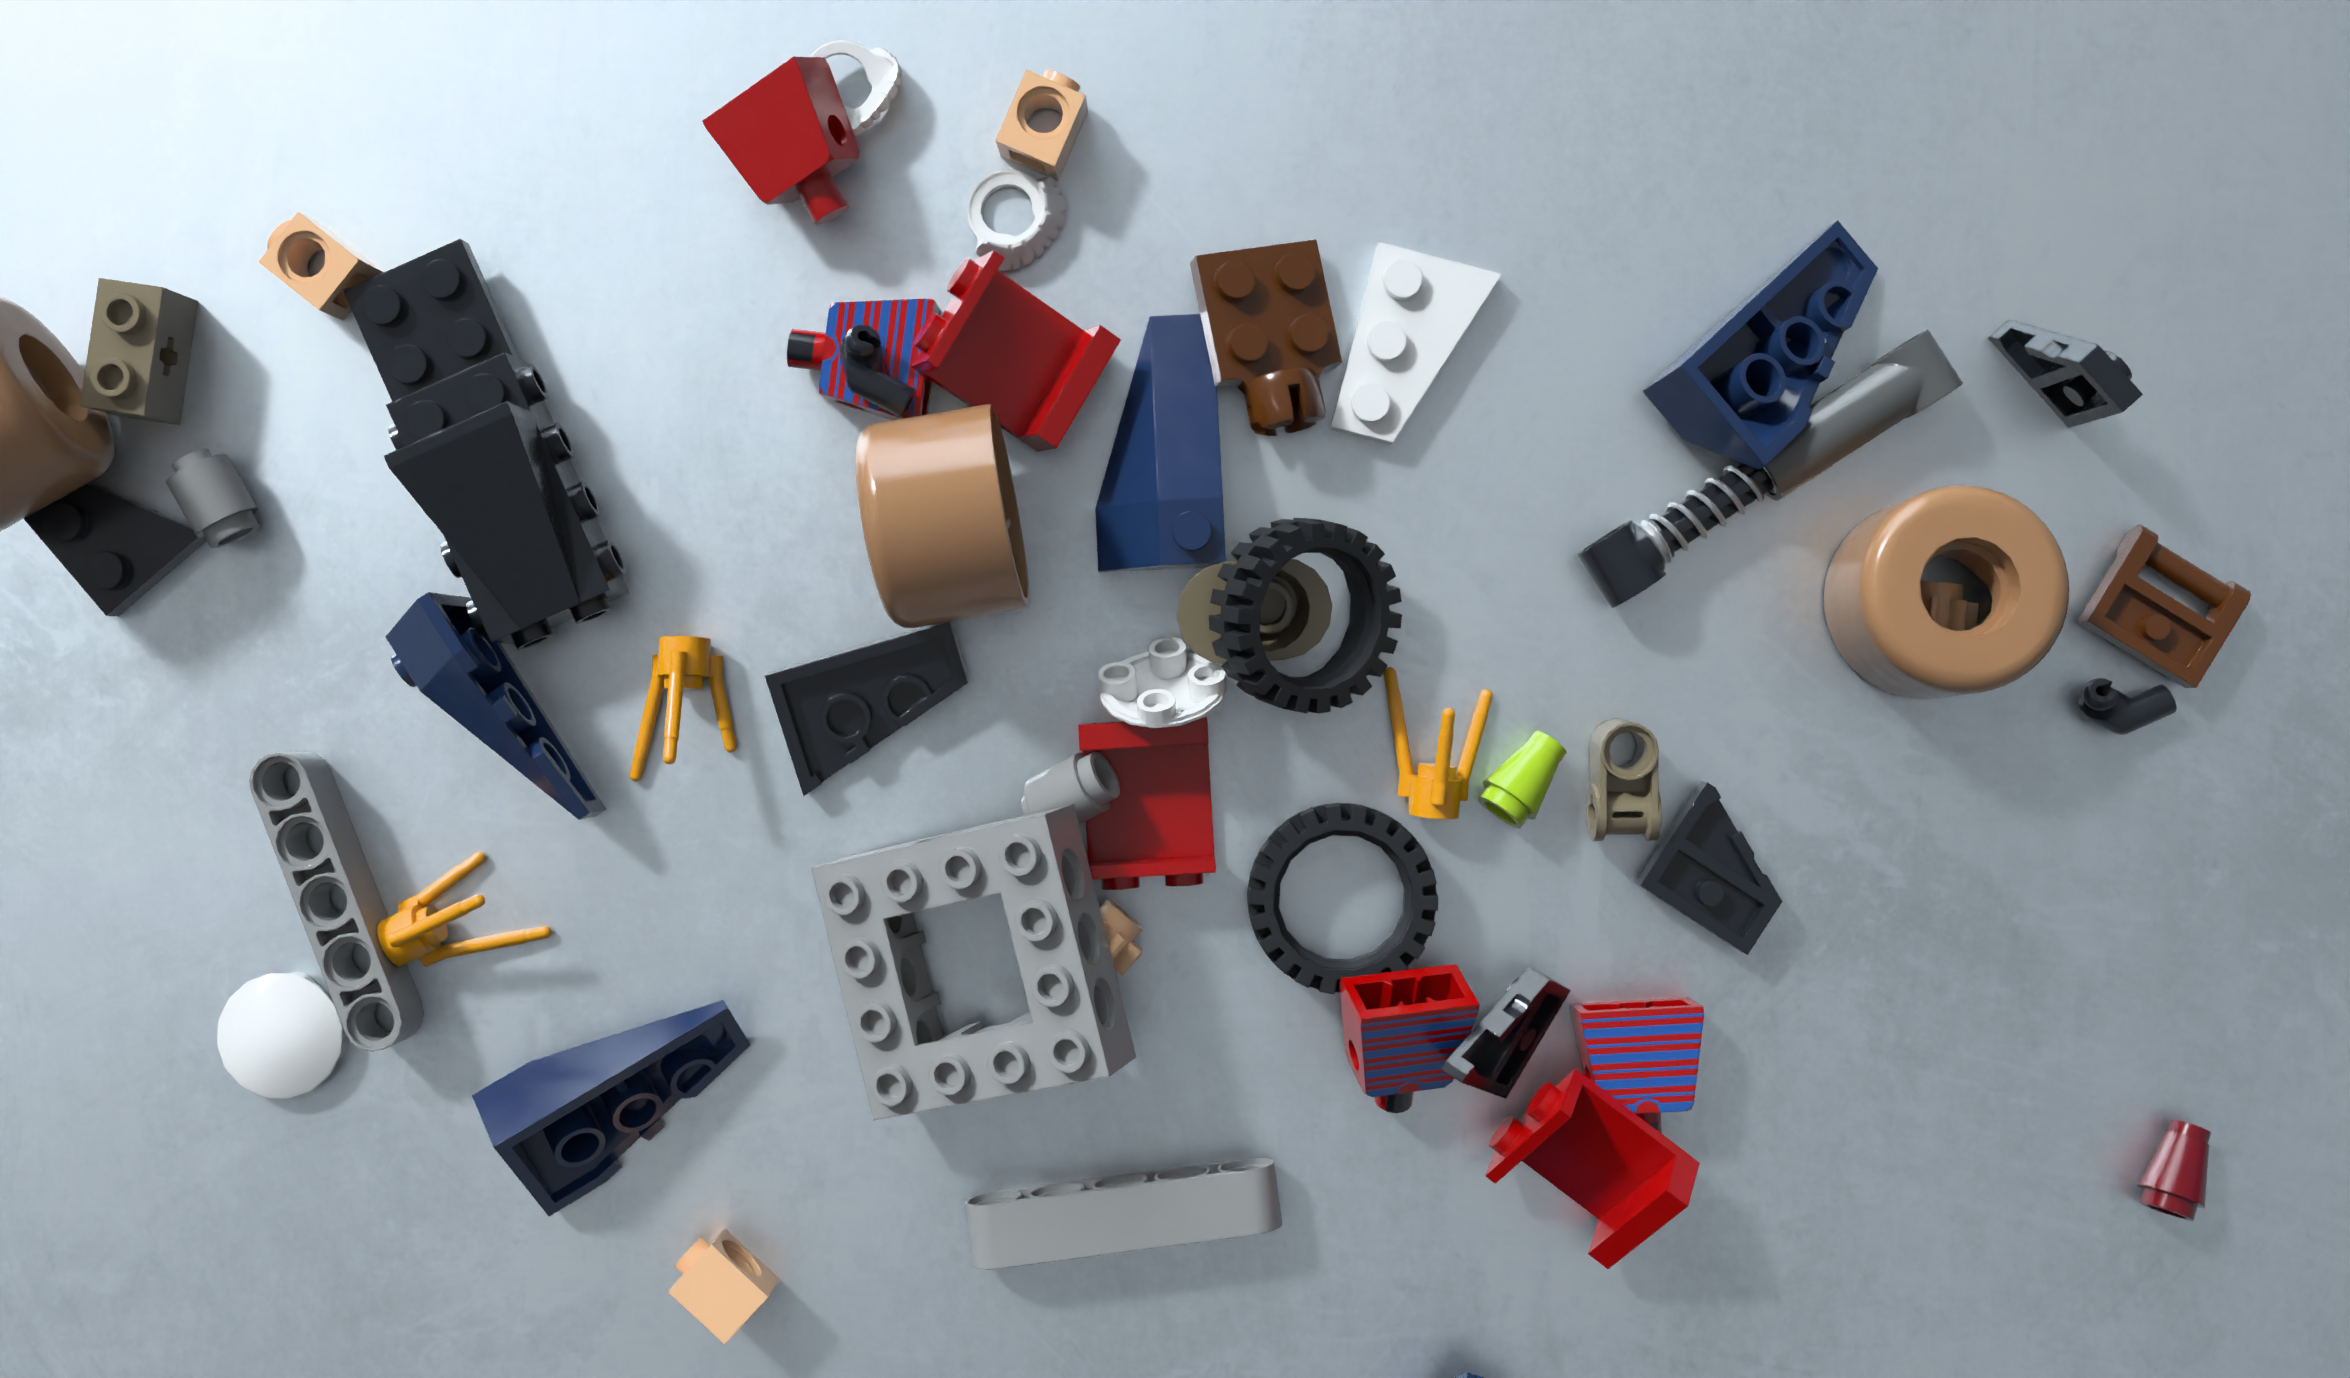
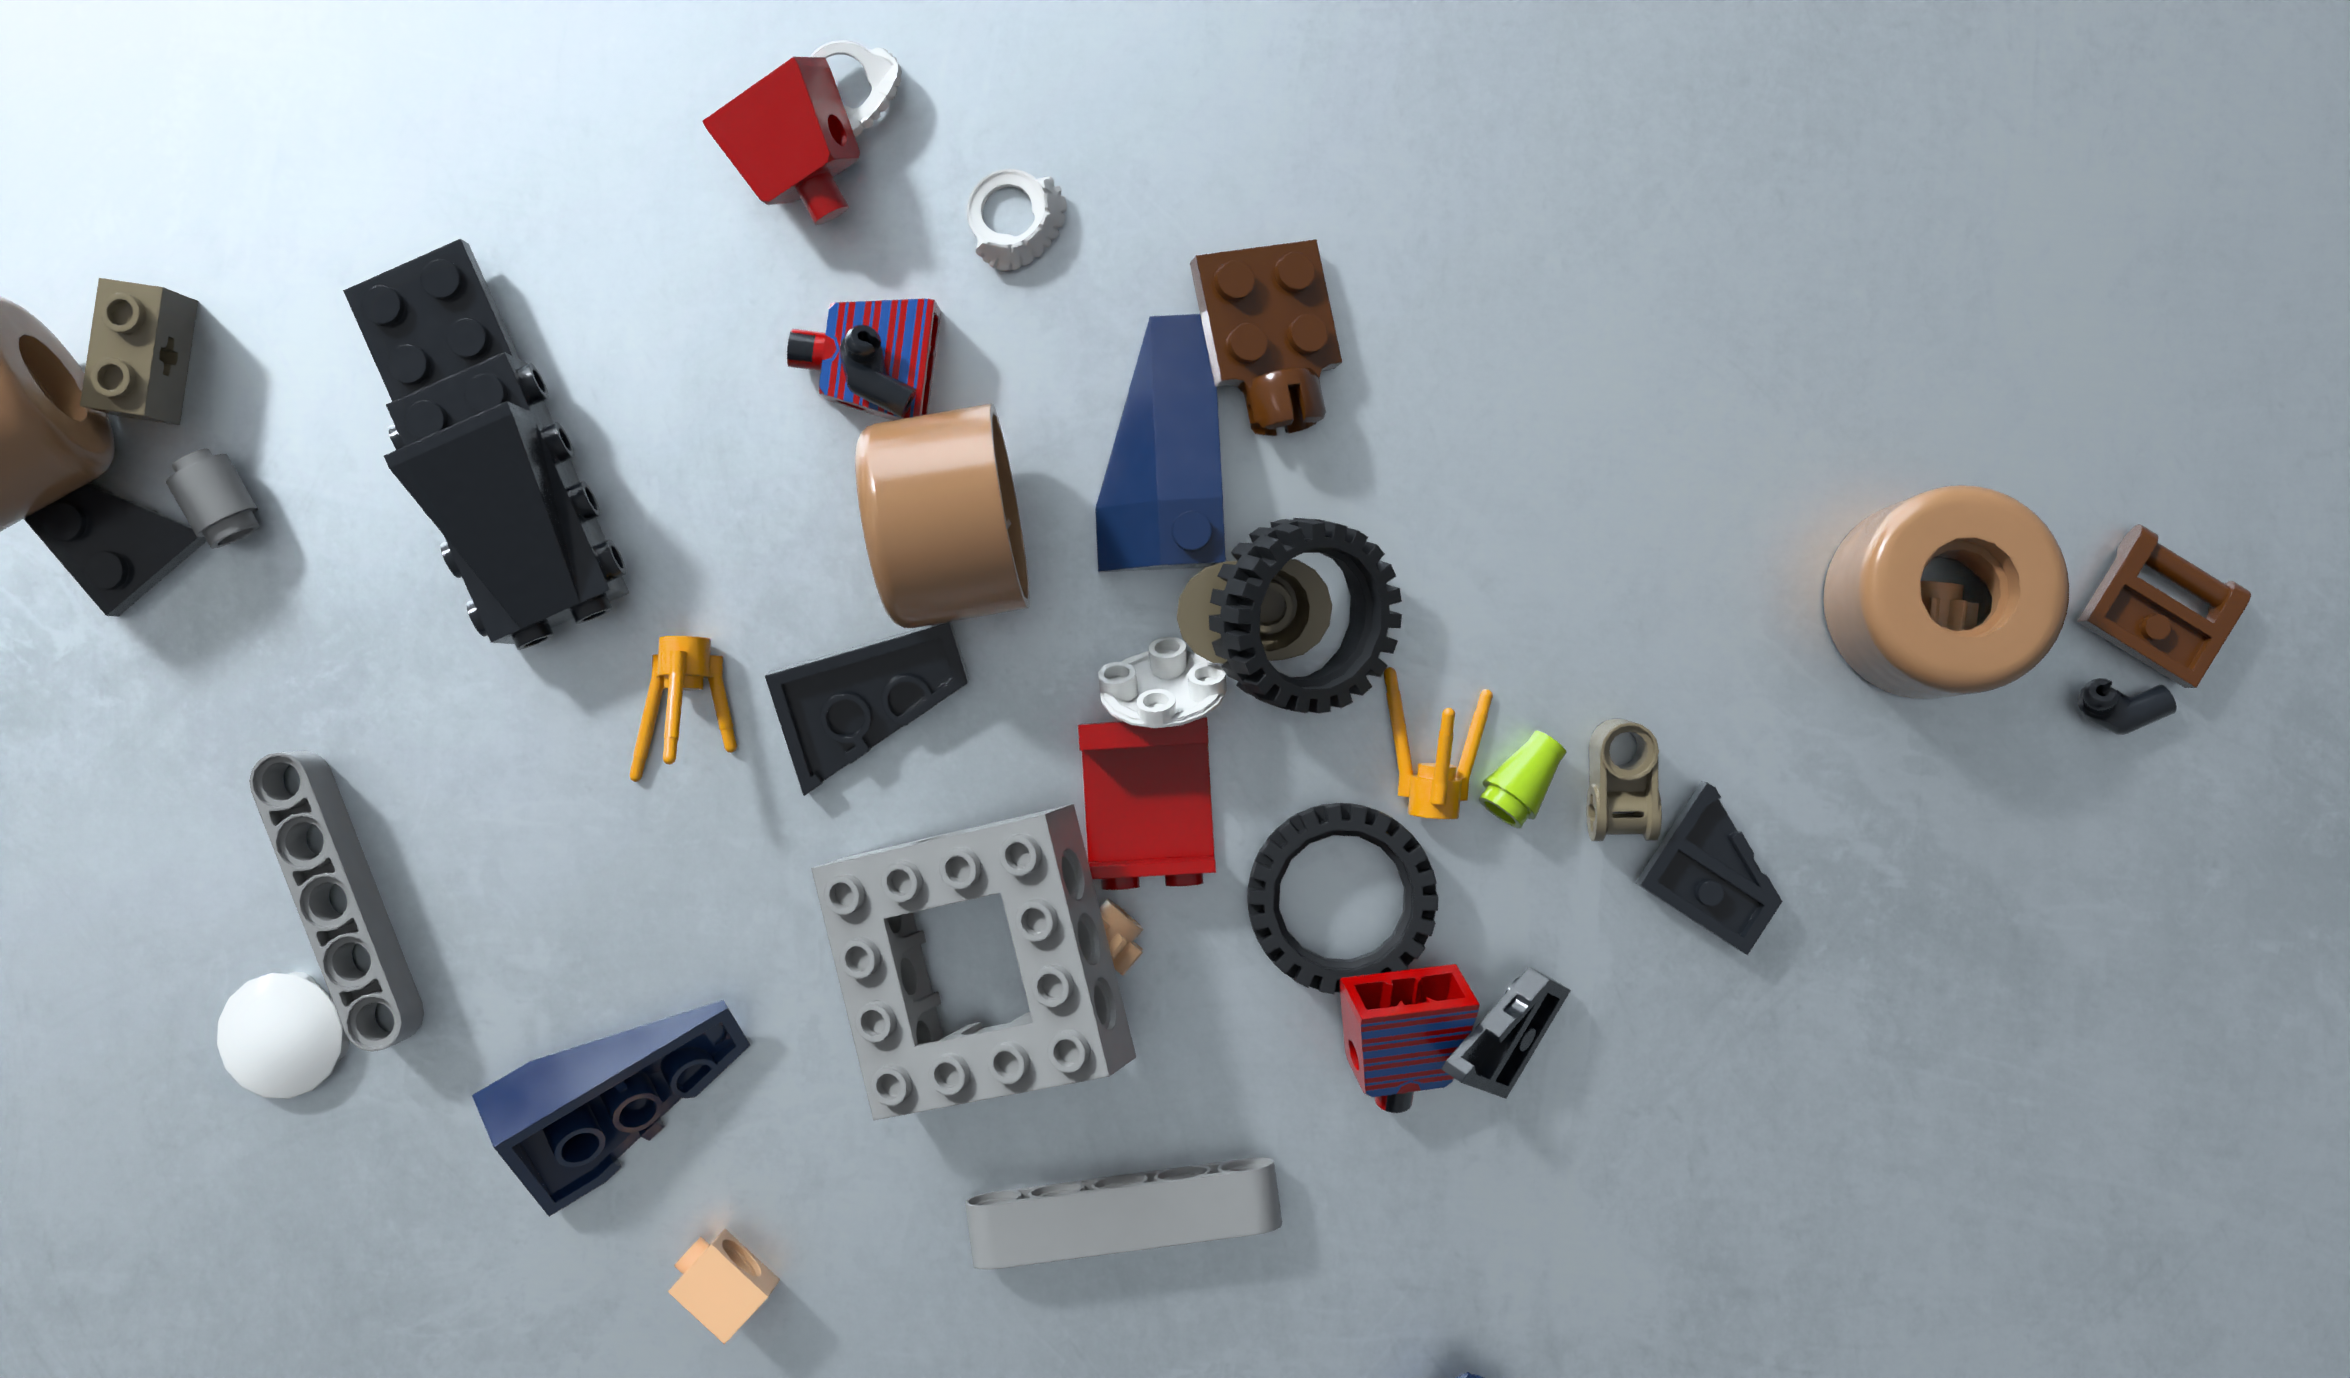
light nougat brick [259,211,382,321] -> none
light orange plant [377,852,552,967] -> none
dark blue wedge [385,592,607,820] -> none
red panel [911,250,1121,452] -> none
light nougat brick [995,70,1088,181] -> none
light grey brick [1021,751,1120,824] -> none
white wing [1329,242,1502,445] -> none
red panel [1485,1068,1700,1269] -> none
red torso [1569,997,1704,1134] -> none
piece [1577,329,1963,608] -> none
dark blue wedge [1642,220,1878,470] -> none
black wing [1988,320,2143,428] -> none
dark red cone [2137,1120,2211,1221] -> none

